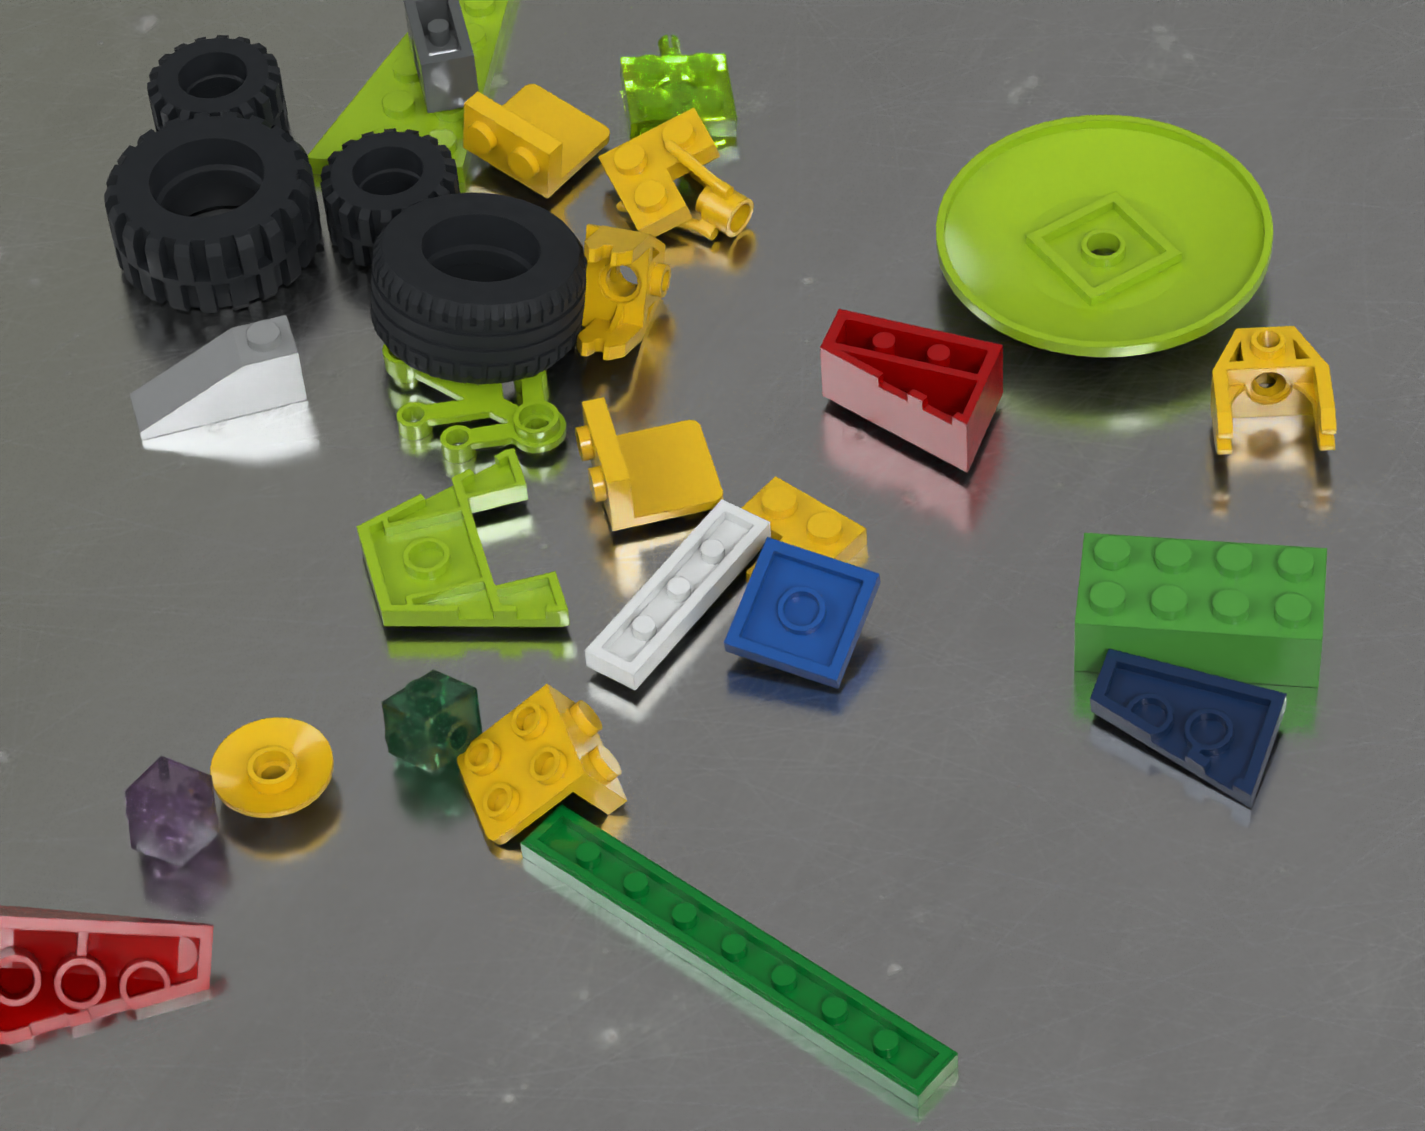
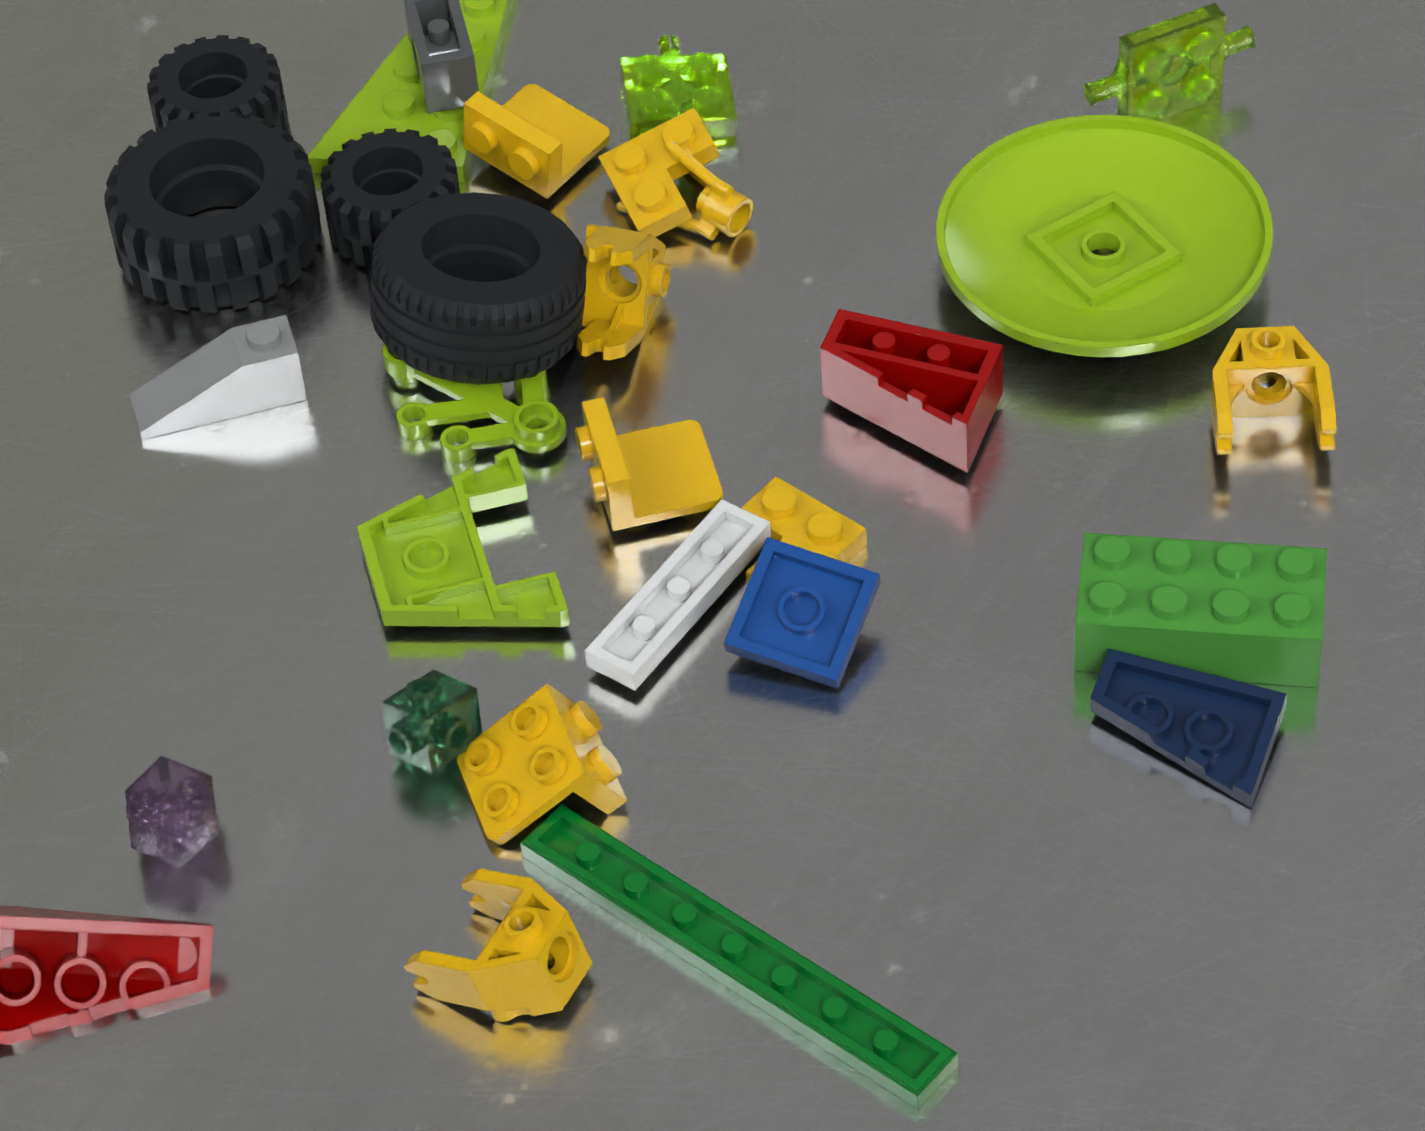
yellow dish [210,717,334,818] -> none
none -> yellow piece [404,868,593,1022]
none -> clear neon green plate [1083,3,1256,121]

